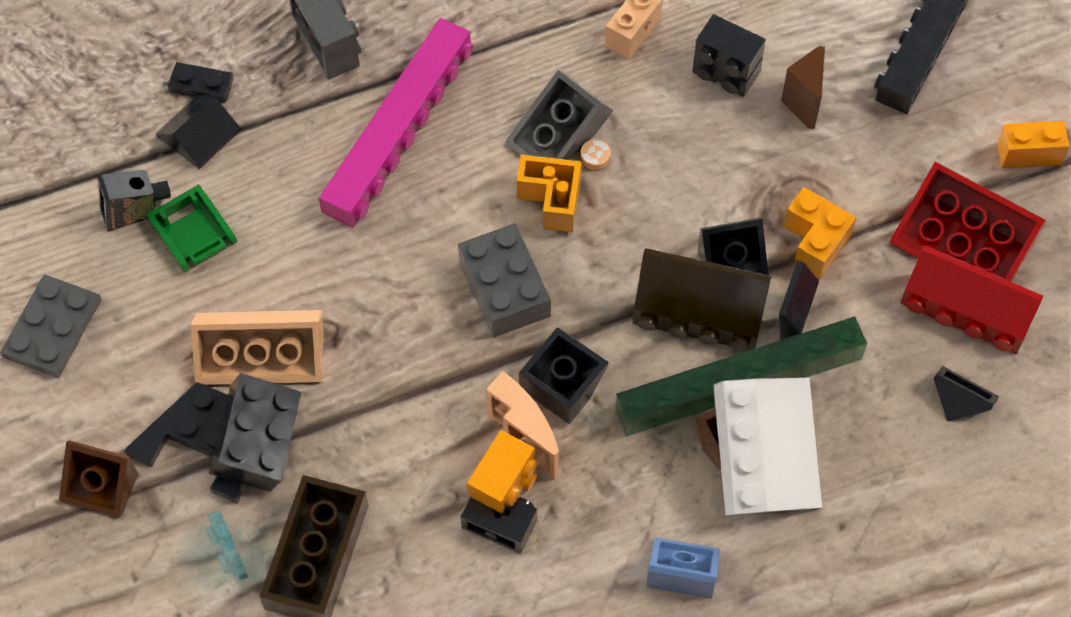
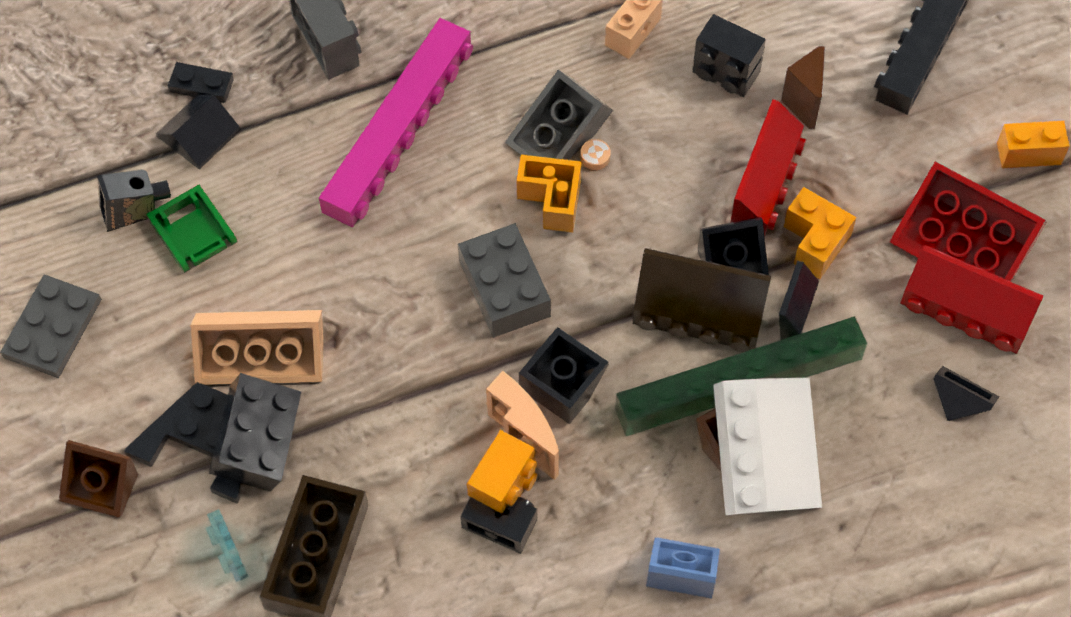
none -> red slope [730,99,807,236]

